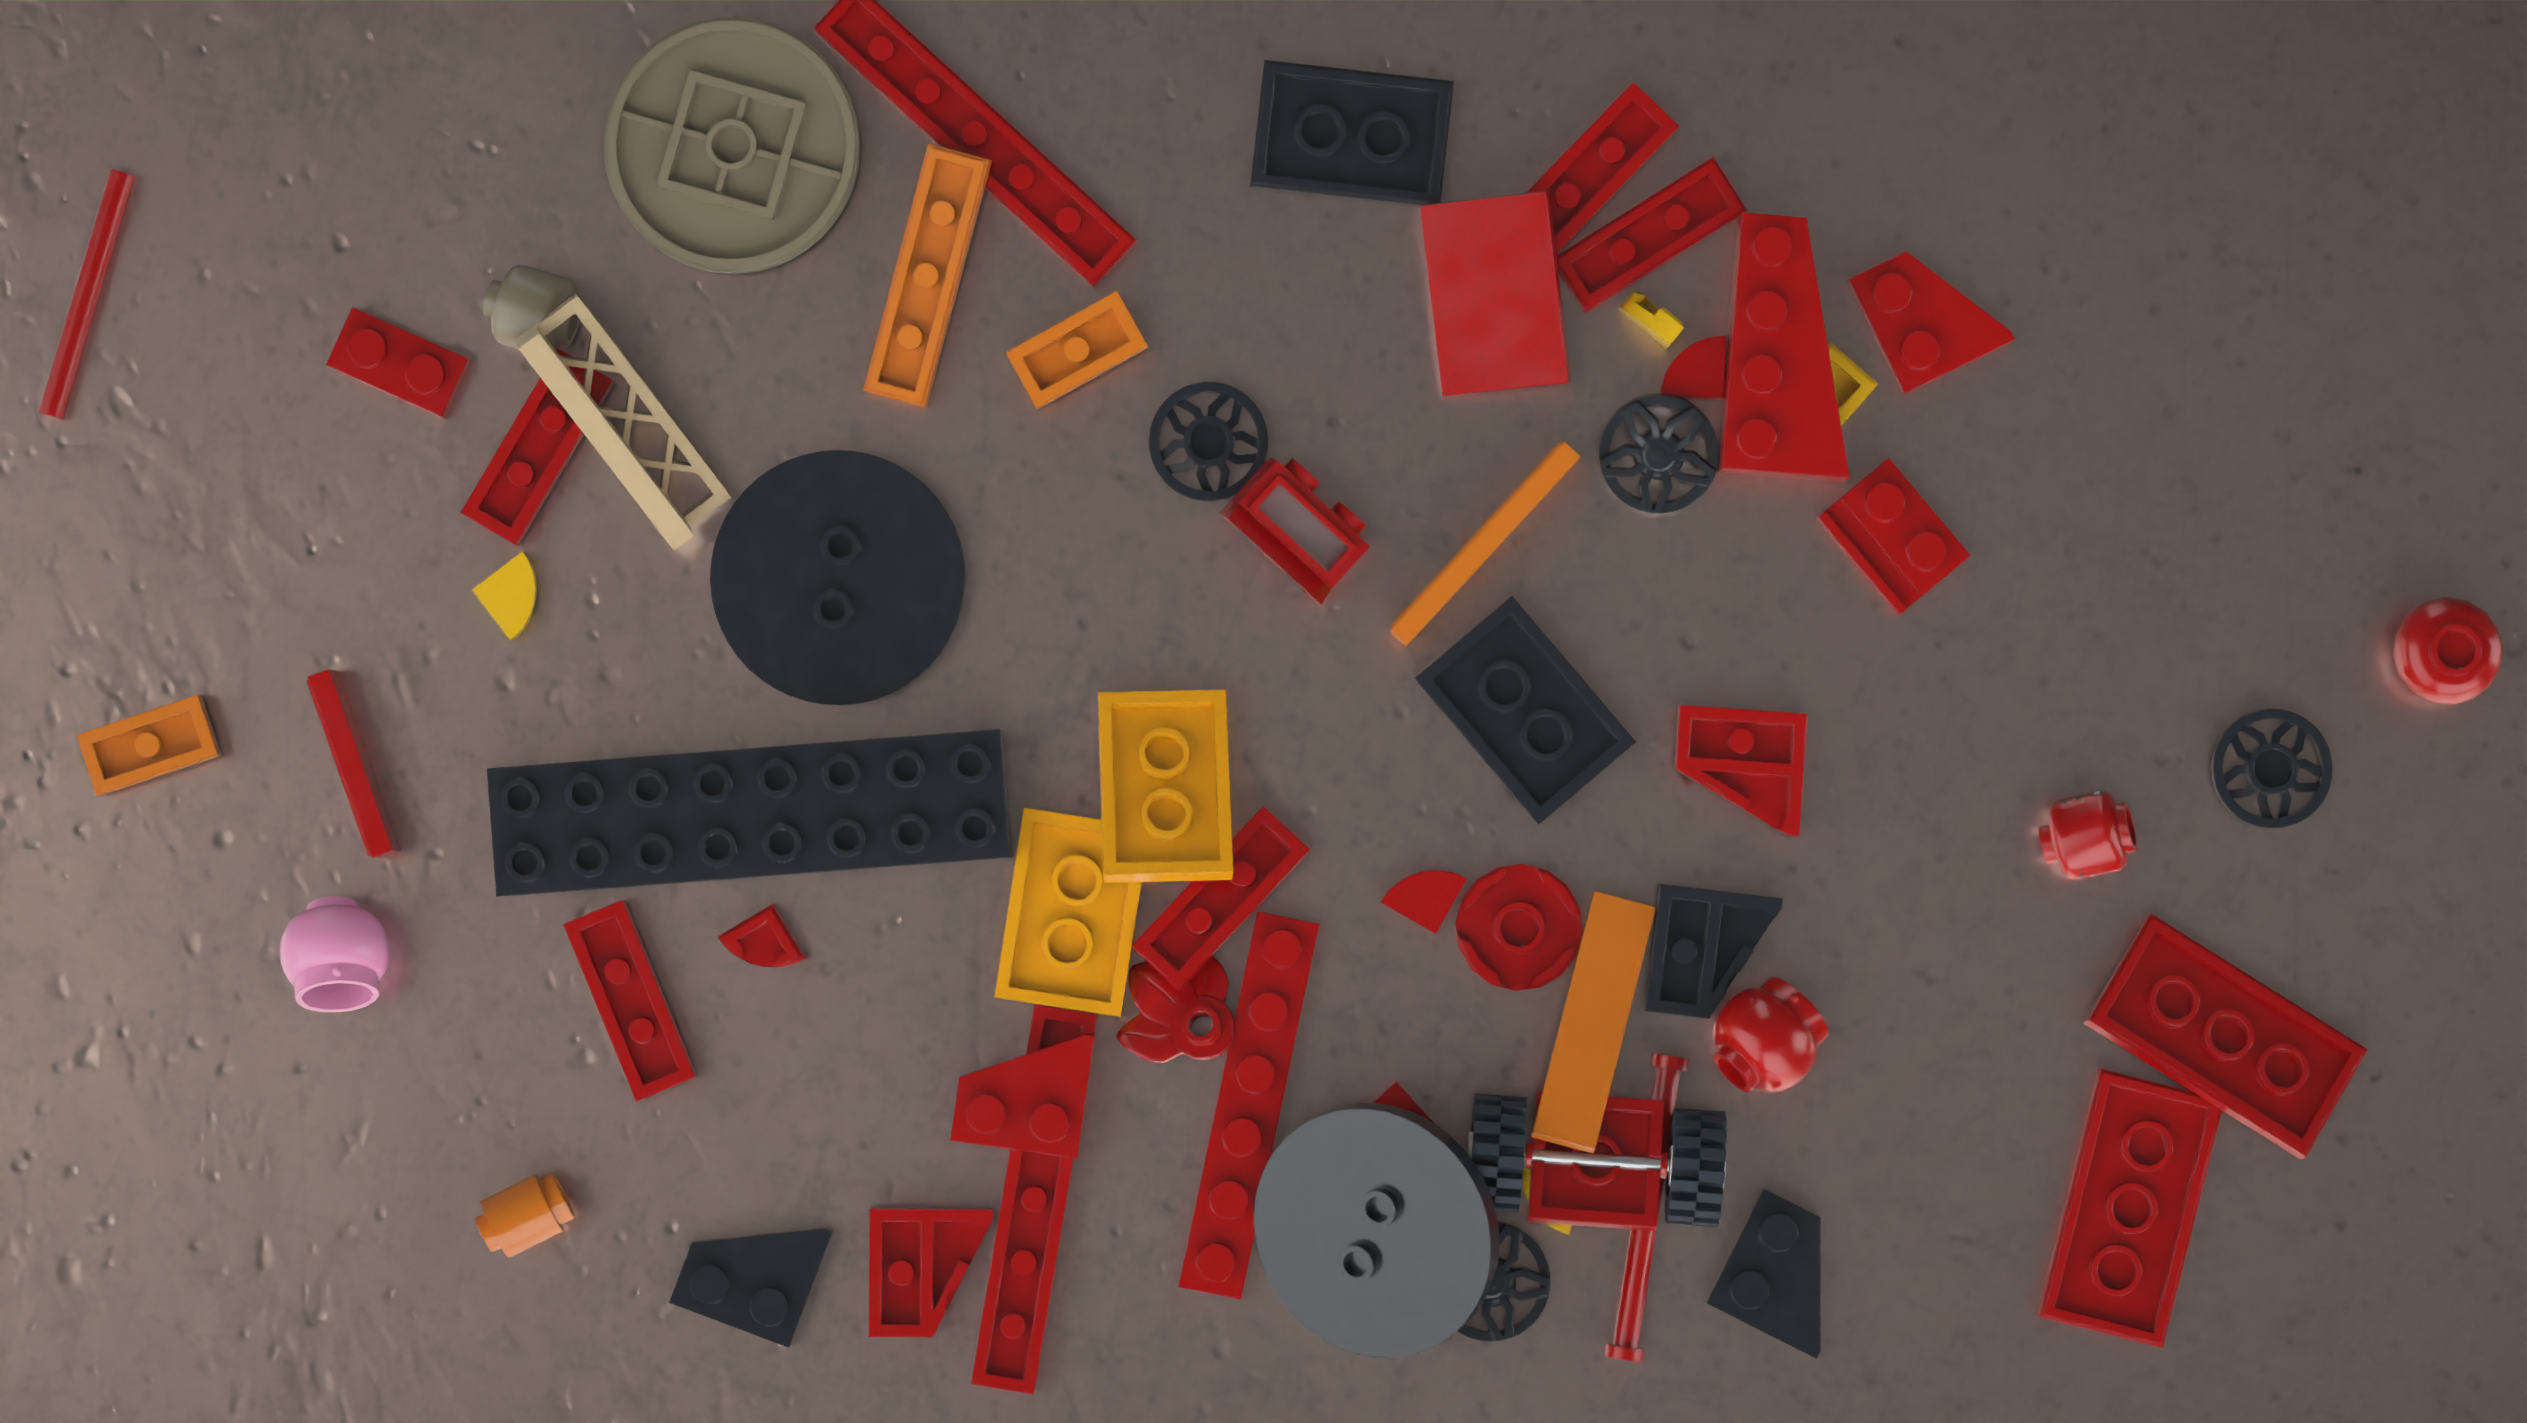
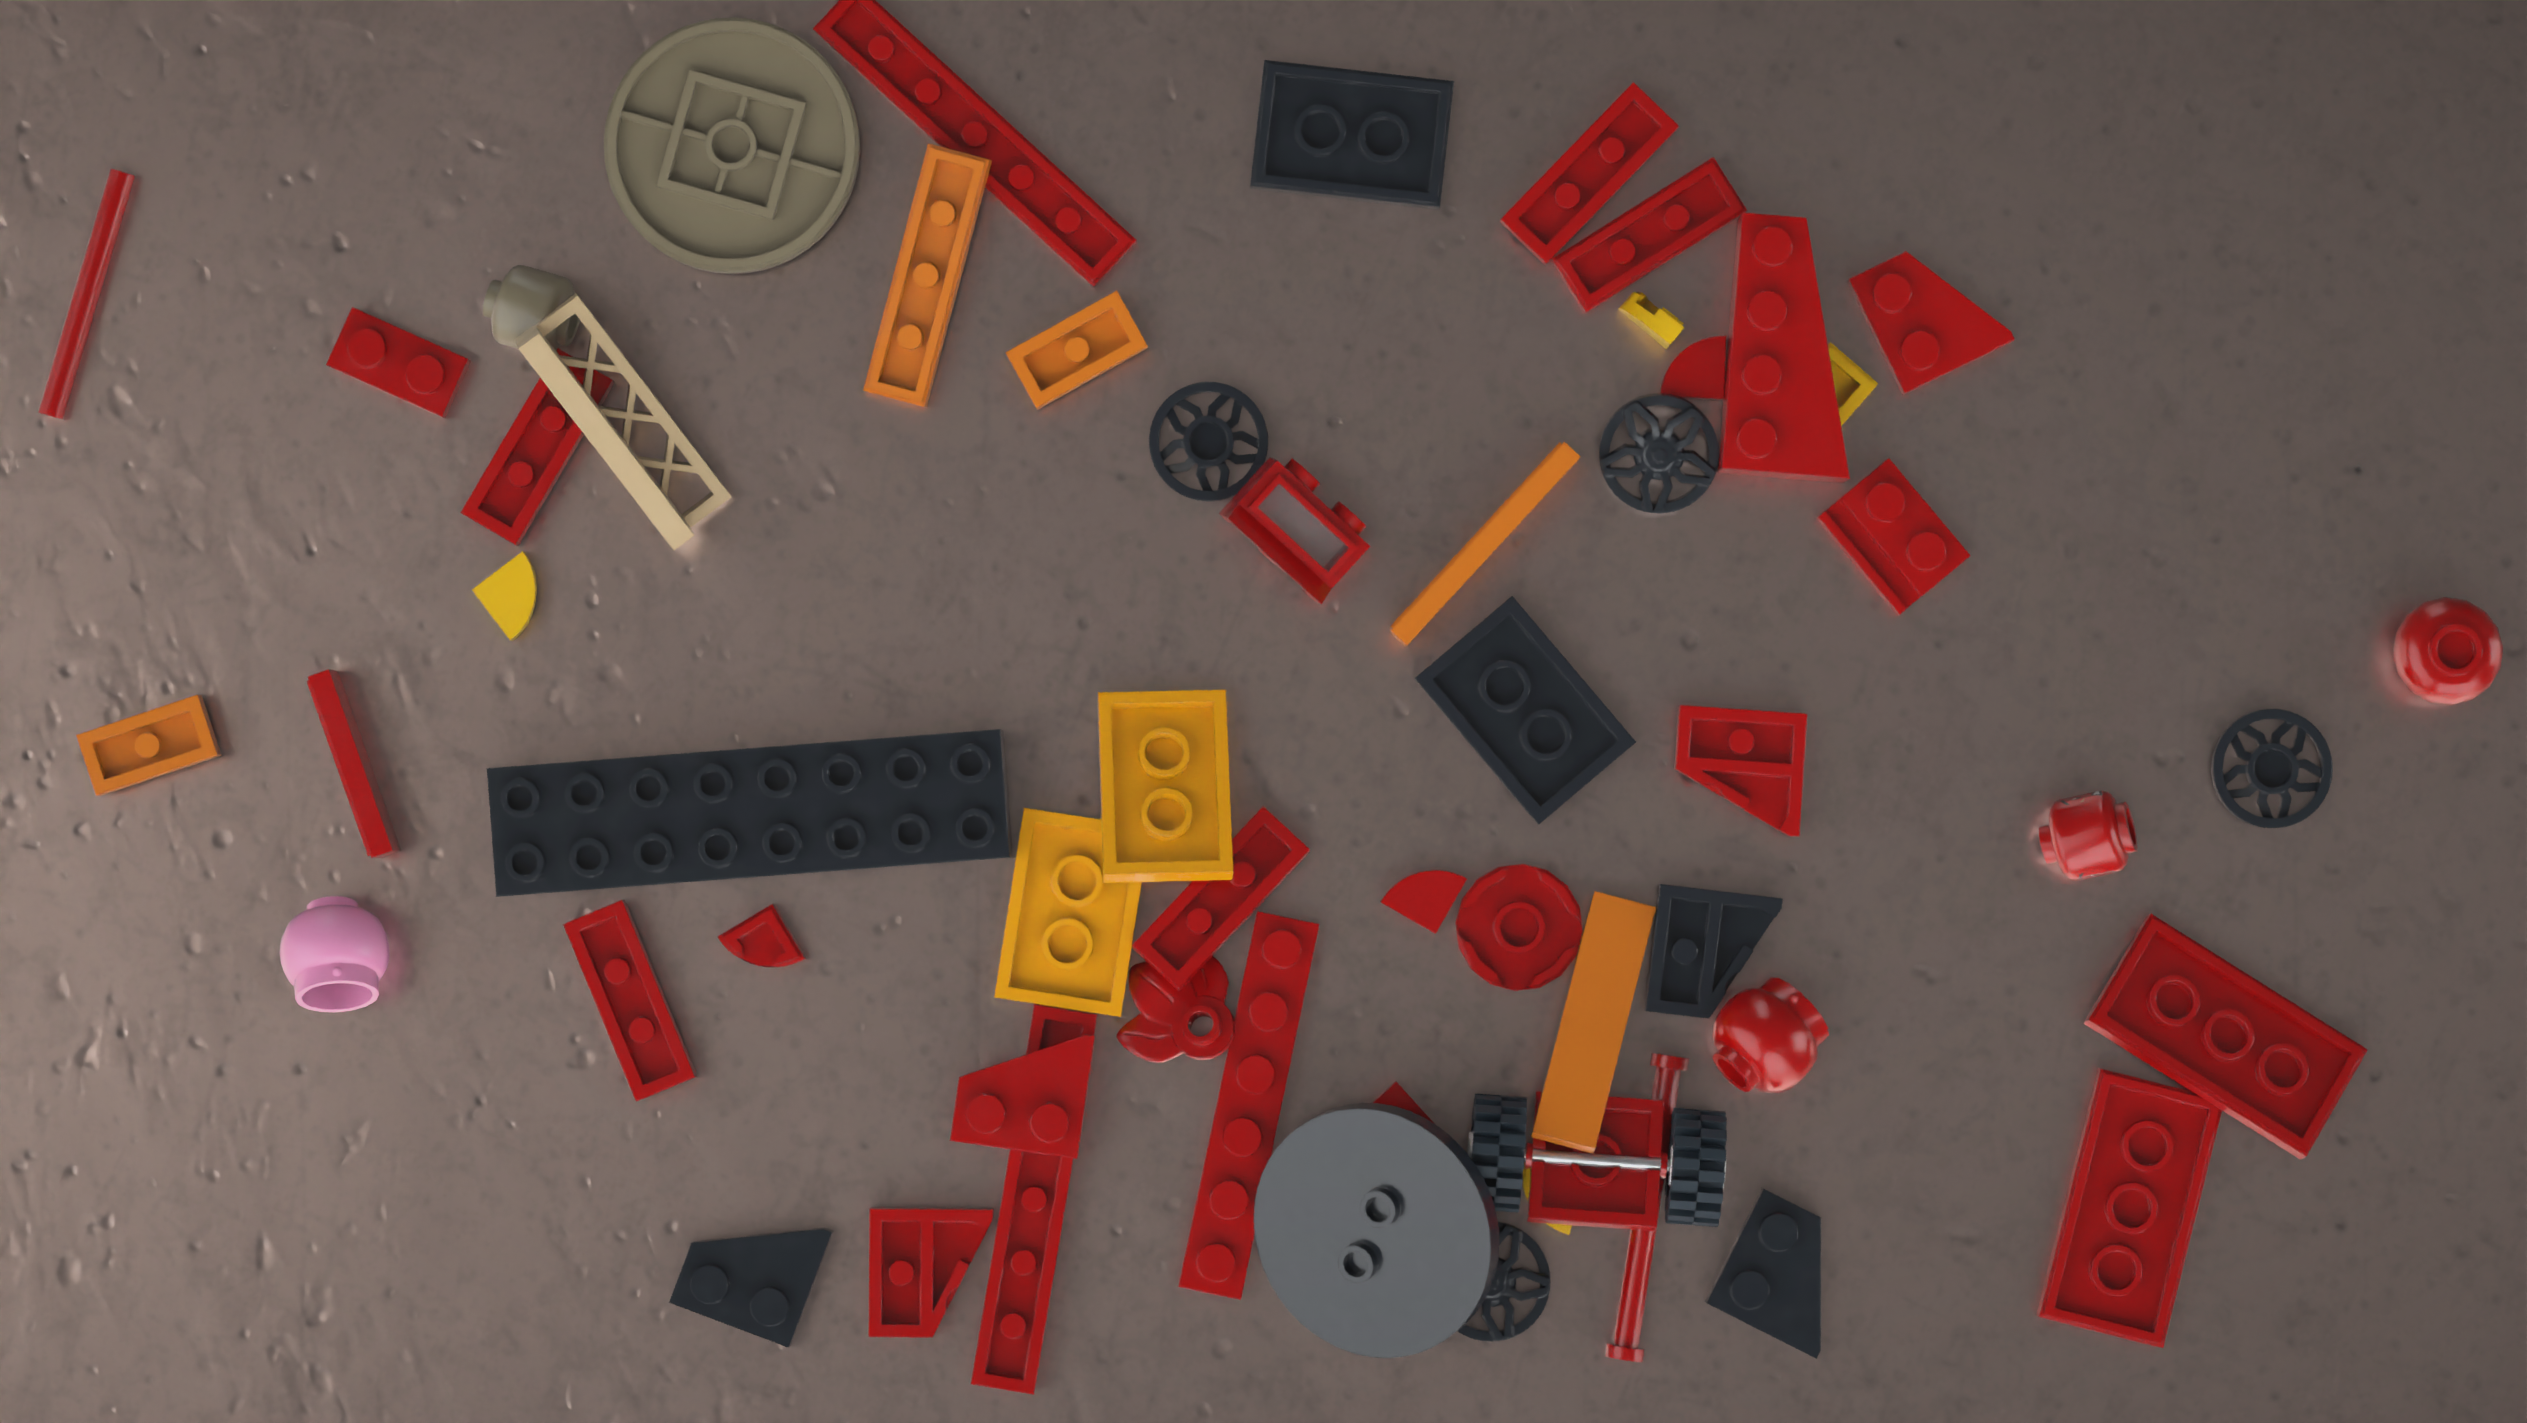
orange brick [475,1172,575,1258] -> none
black plate [710,450,966,706] -> none
red tile [1420,190,1571,396] -> none

